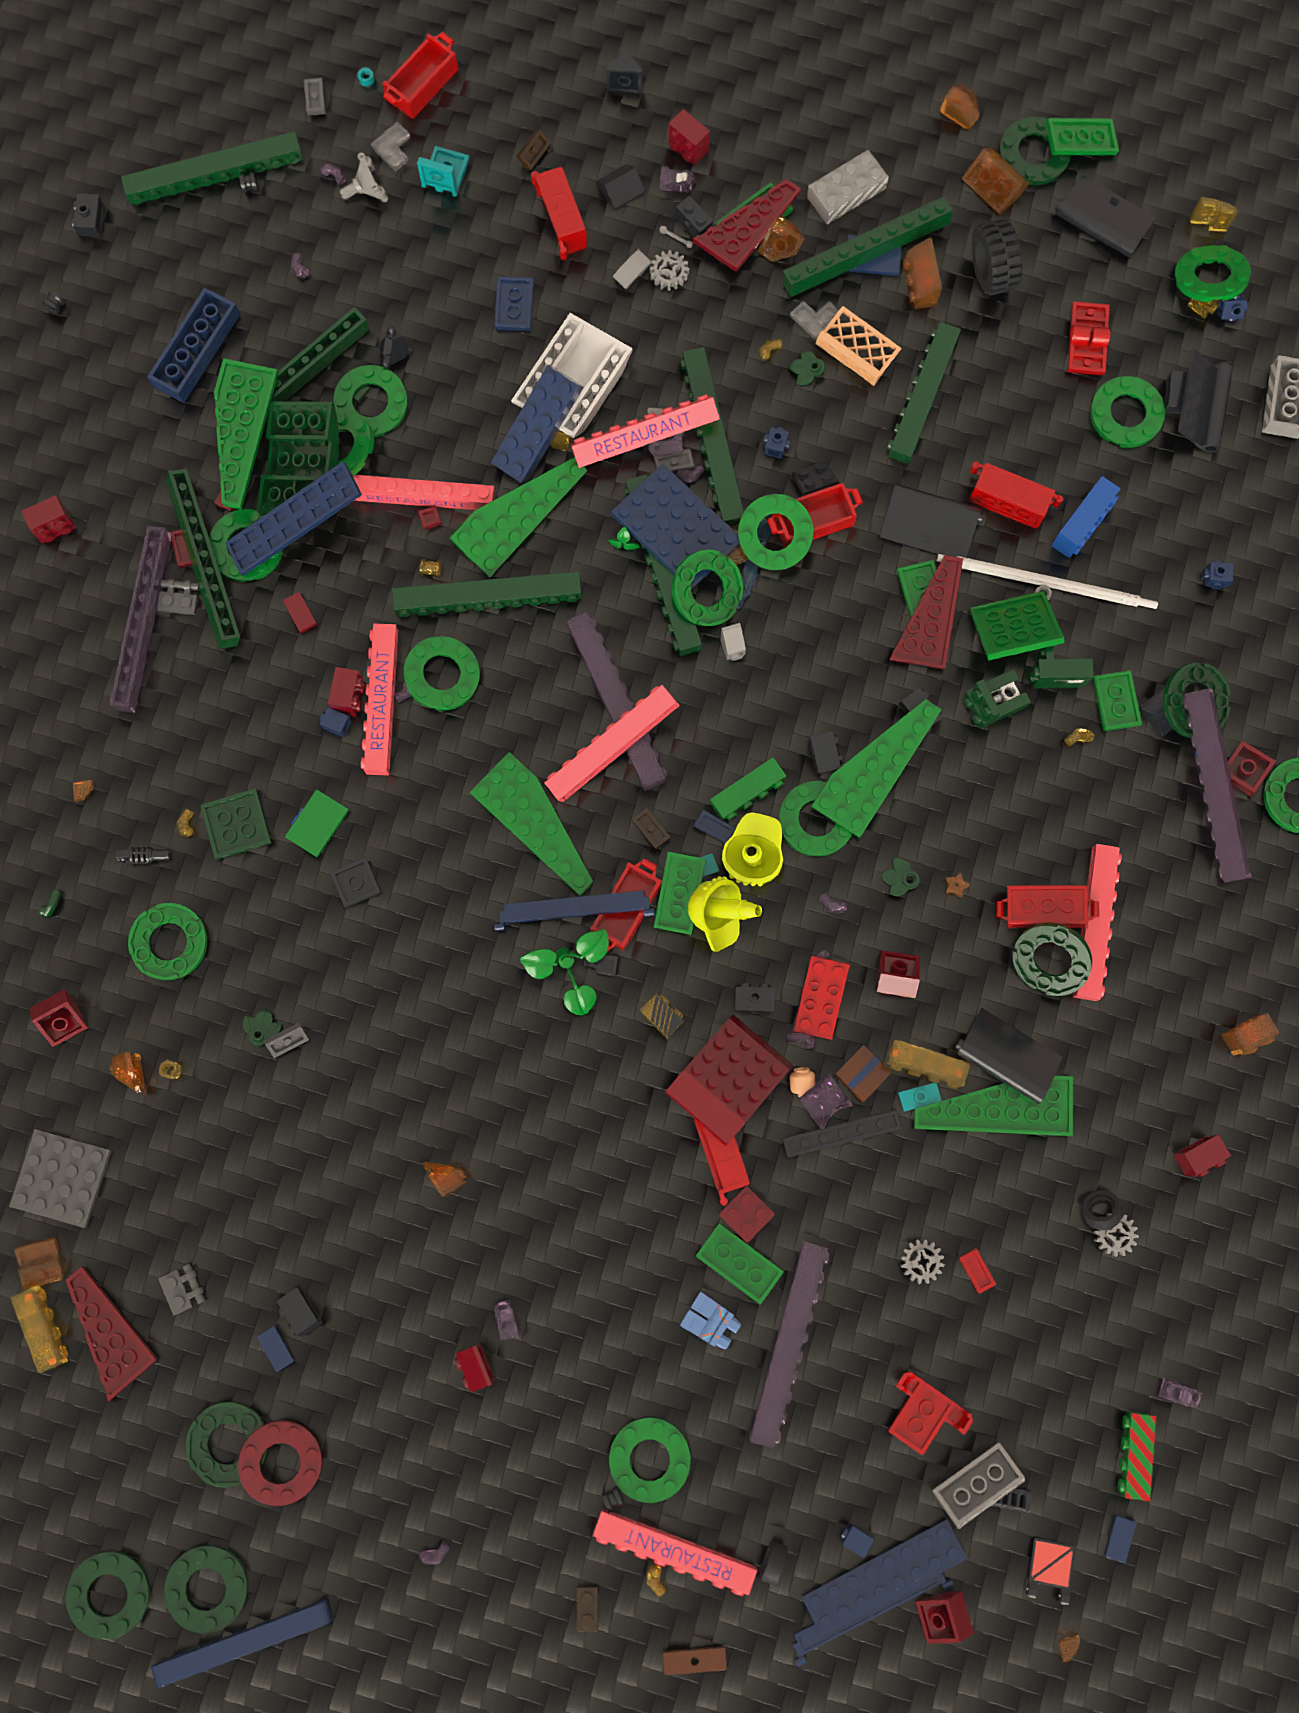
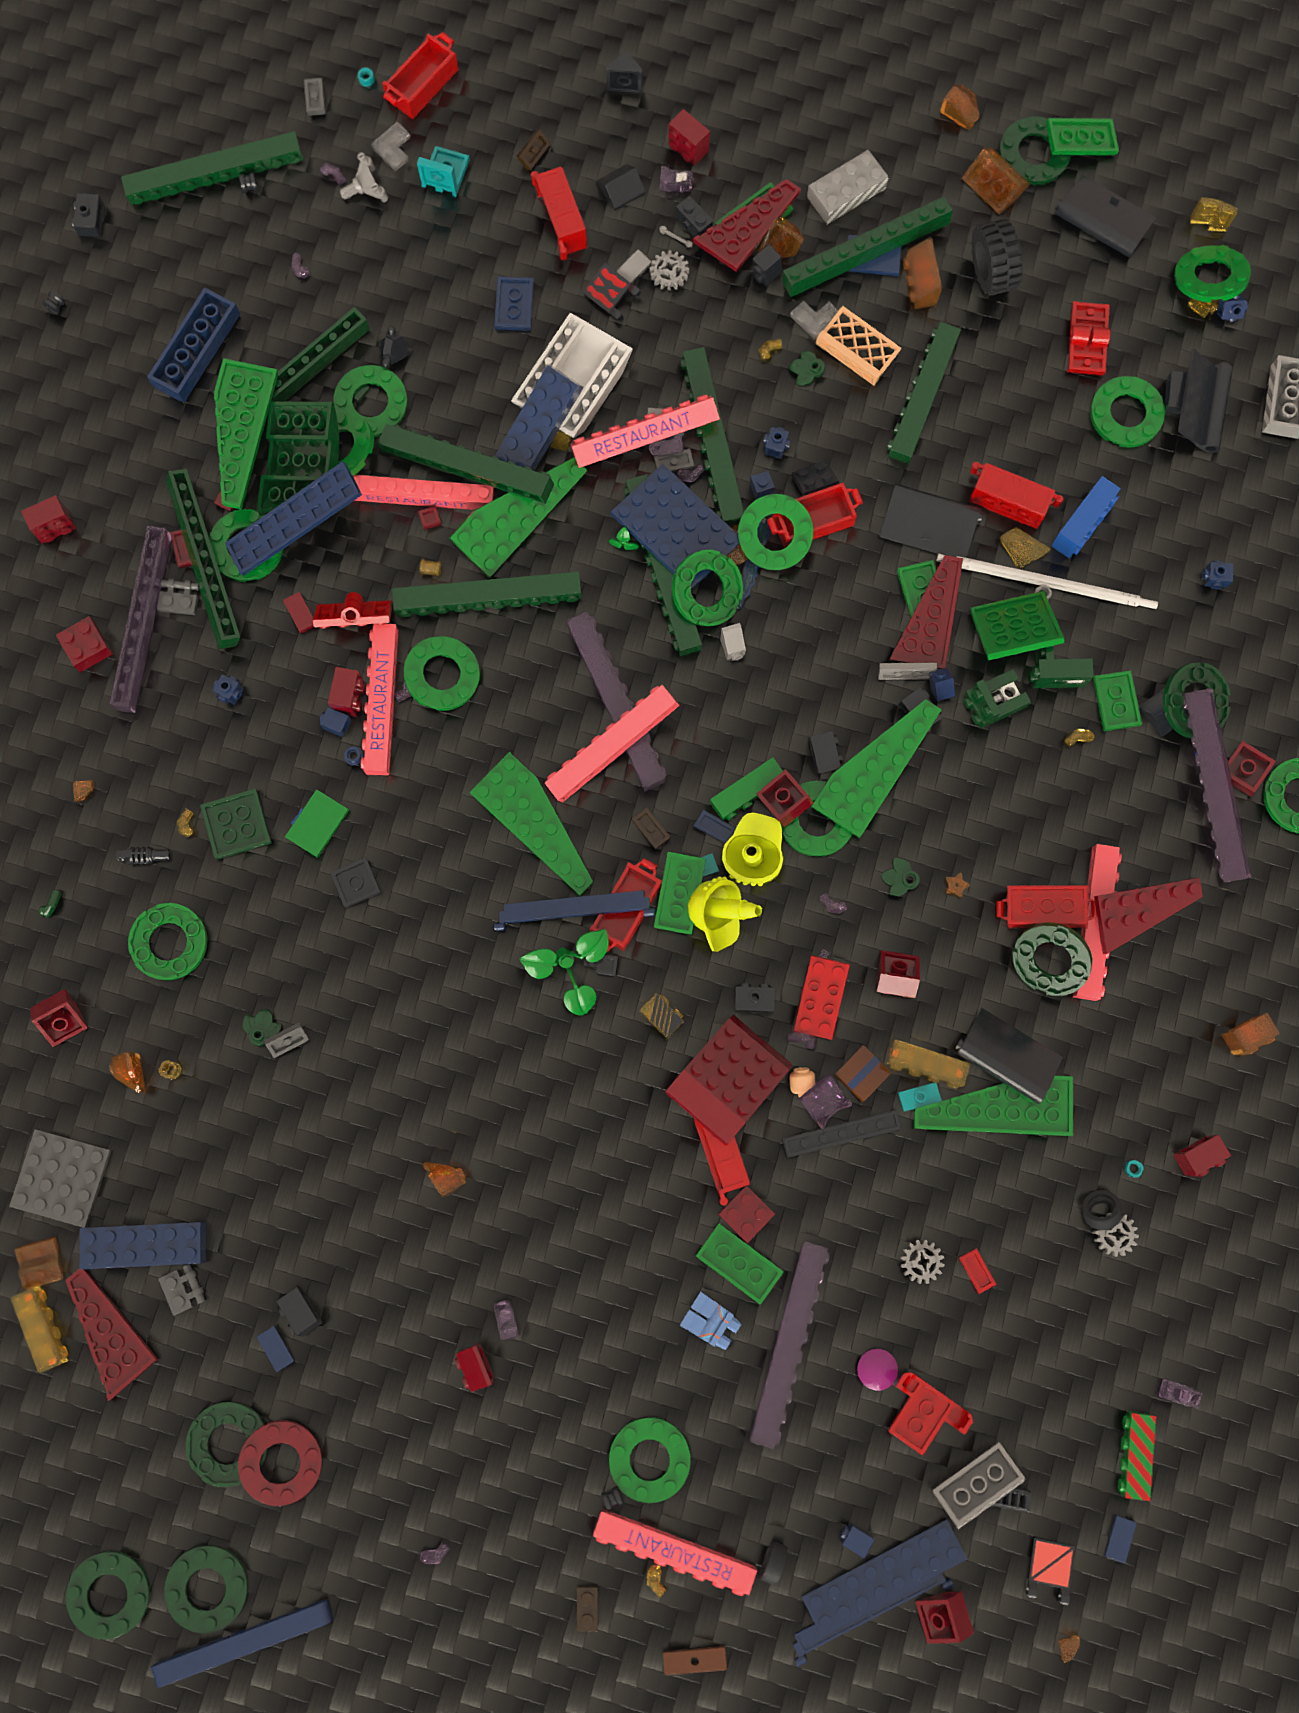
none -> dark red brick [56,616,113,672]
none -> dark blue brick [79,1222,206,1269]
none -> dark blue brick [213,674,243,705]
none -> red plate [313,592,393,628]
none -> dark blue plate [344,746,363,765]
none -> dark green brick [378,424,554,504]
none -> flag [583,263,642,321]
none -> dark blue brick [750,471,775,500]
none -> black brick [753,245,782,286]
none -> dark red brick [756,769,813,828]
none -> magenta dish [857,1349,898,1390]
none -> light grey tile [878,663,937,680]
none -> dark blue brick [929,668,955,701]
none -> clear yellow wing [999,528,1050,569]
none -> dark red wing [1094,878,1203,954]
none -> teal axle [1124,1160,1144,1178]

